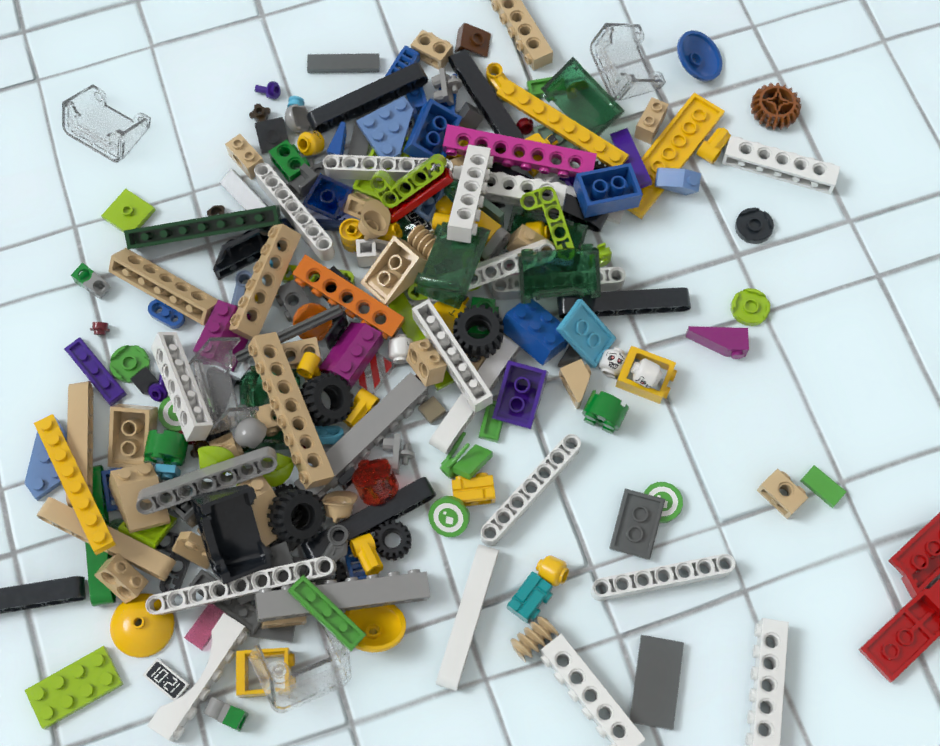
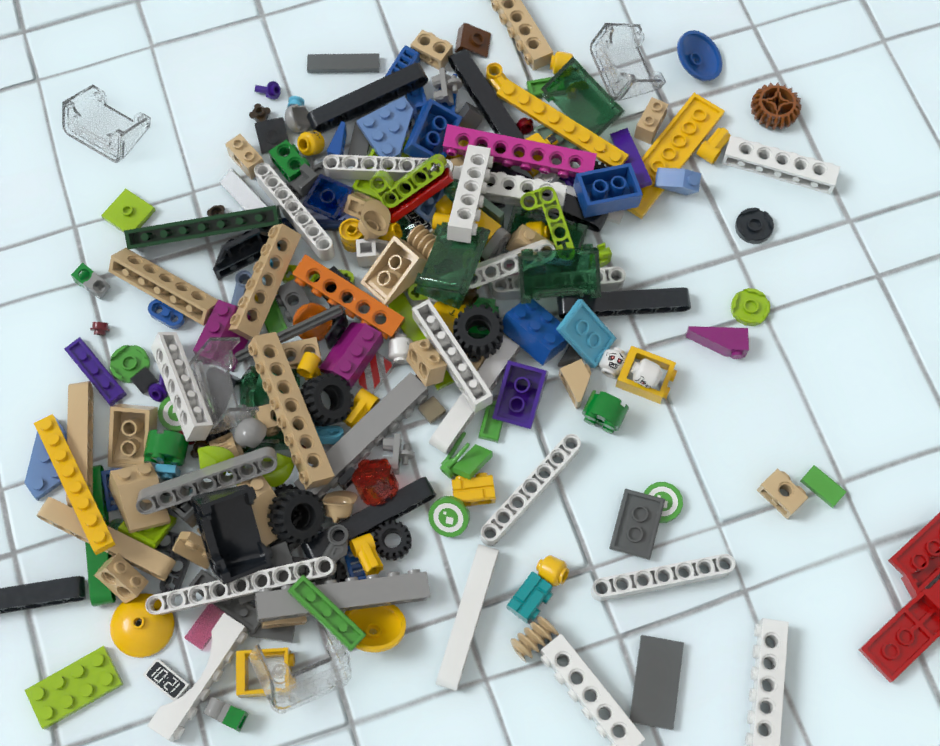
none -> bright green tile [264,298,287,333]
none -> dark brown plate [460,288,479,307]
none -> yellow head [550,51,577,77]

